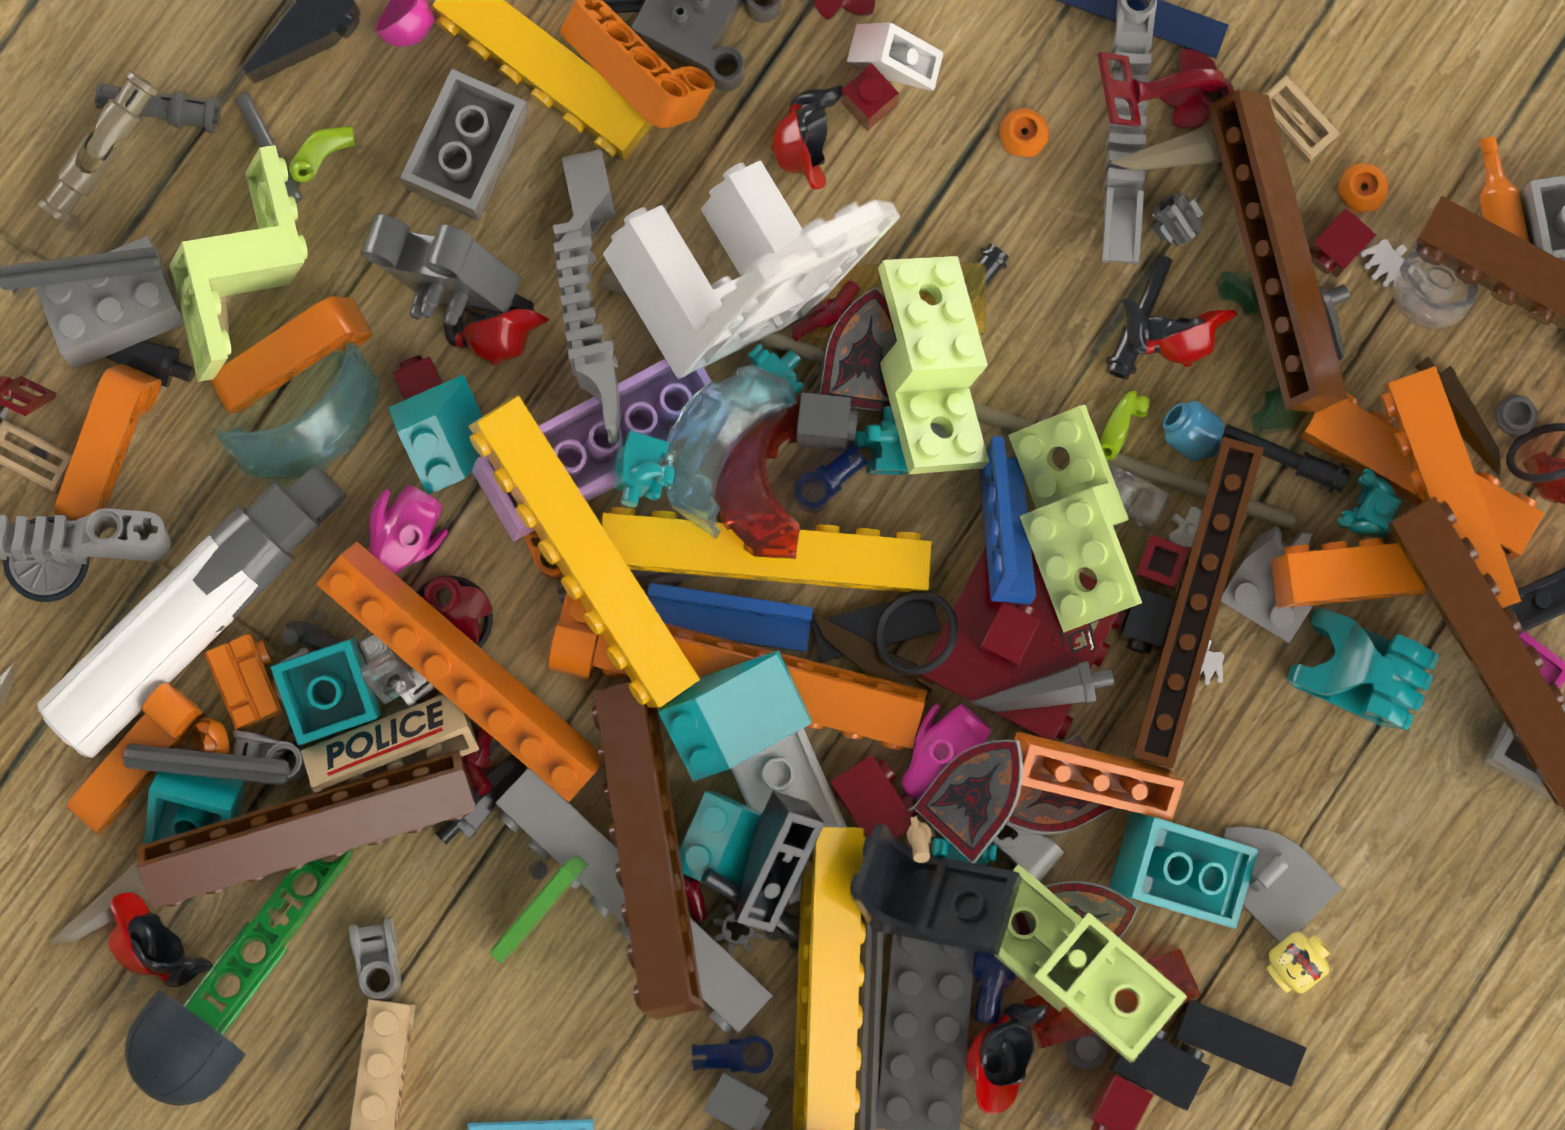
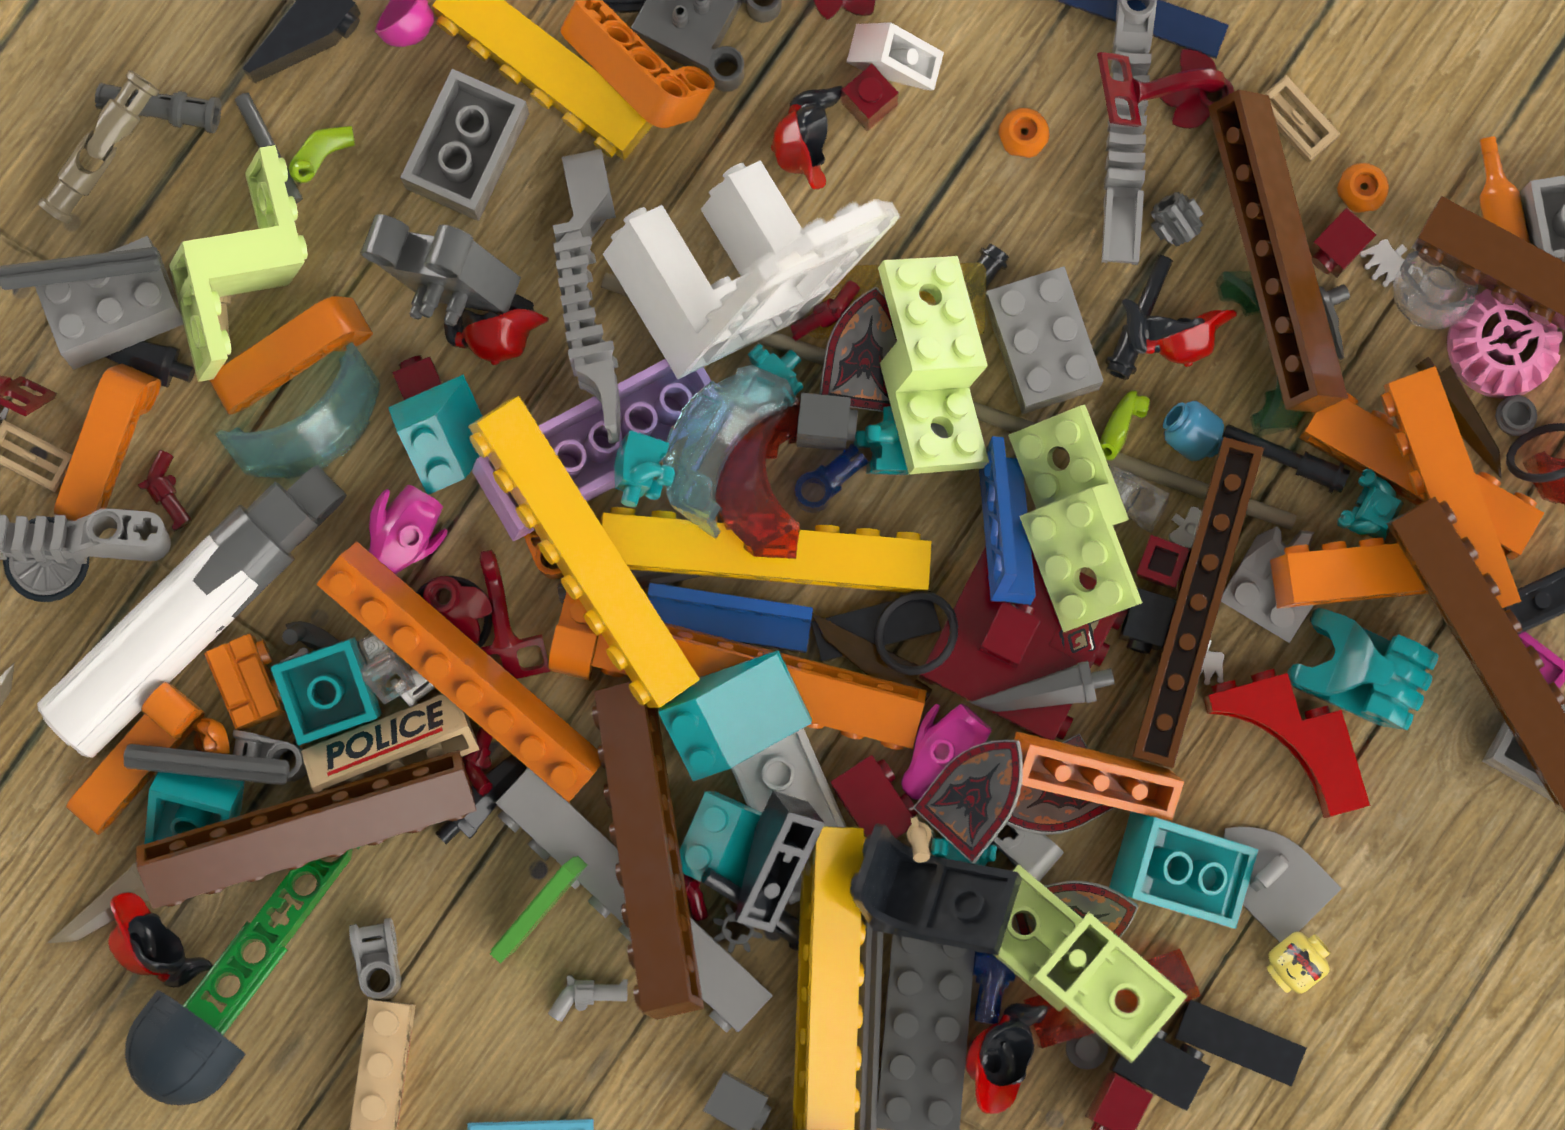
clear blue pin [692,1035,774,1074] -> none
dark tan bar [1109,126,1222,171] -> none
none -> dark red piece [138,450,192,532]
none -> dark red piece [479,549,551,679]
none -> light grey piece [548,975,628,1022]
none -> light grey brick [984,266,1104,414]
none -> red arch [1203,669,1370,818]
none -> bright pink gear [1447,289,1563,399]

